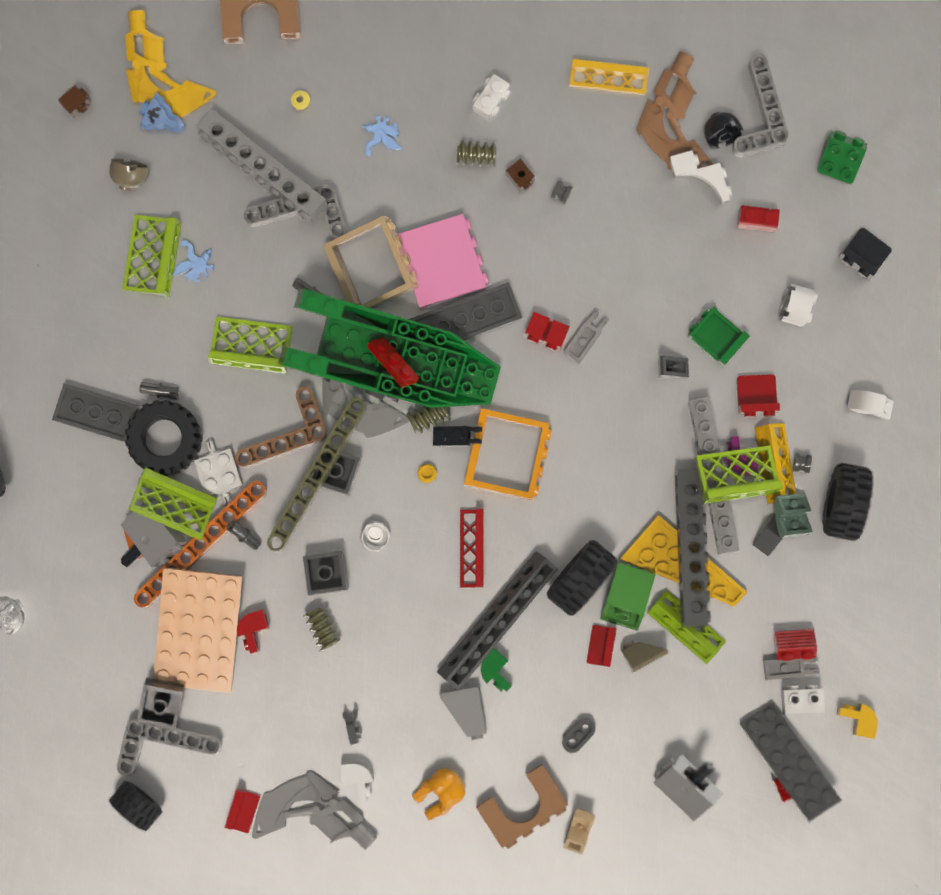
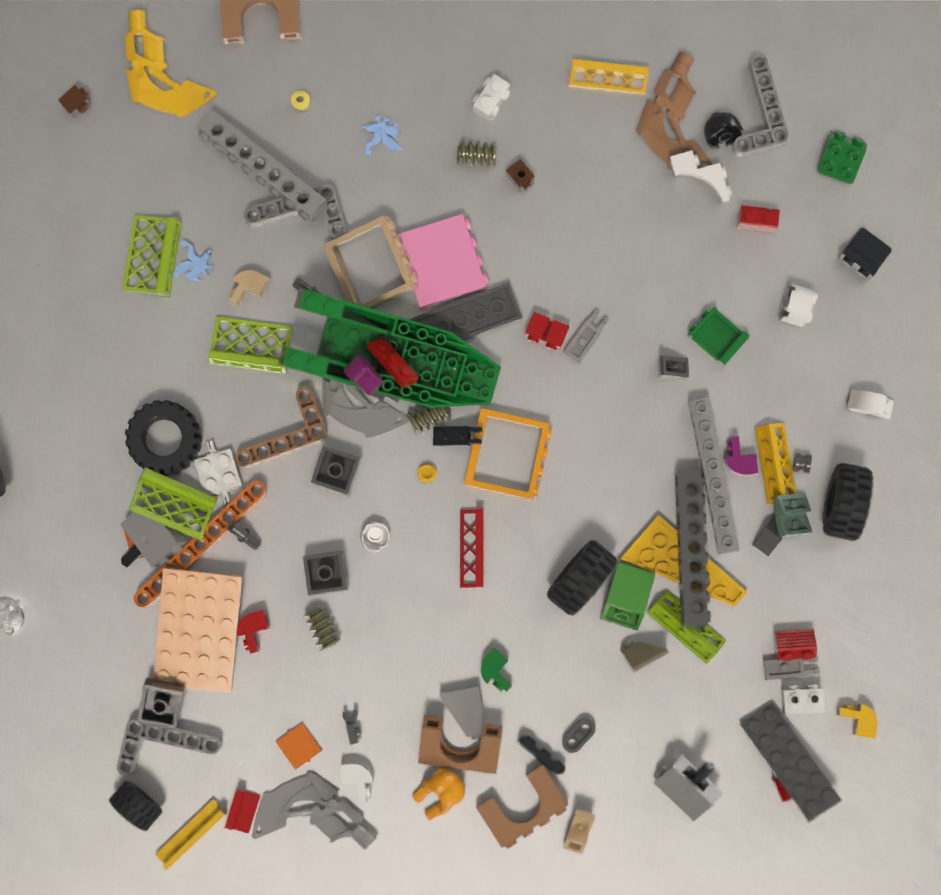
dark grey plate [52,383,138,442] -> none
dark tan cylinder [109,158,149,191] -> none
medium blue rock [139,93,185,132] -> none
dark grey axle [139,382,179,400] -> none
olive beam [267,398,366,552] -> none
dark grey brick [437,551,558,691] -> none
dark grey wheel [551,180,573,204] -> none
red panel [586,625,617,667] -> none
lime fence [695,445,783,504] -> none
red bracket [737,374,780,417] -> none
none -> yellow fence [155,799,227,870]
none -> tan brick [229,270,270,307]
none -> orange piece [276,723,322,770]
none -> magenta brick [344,355,384,396]
none -> medium nougat arch [418,715,503,774]
none -> black hinge [517,735,565,775]

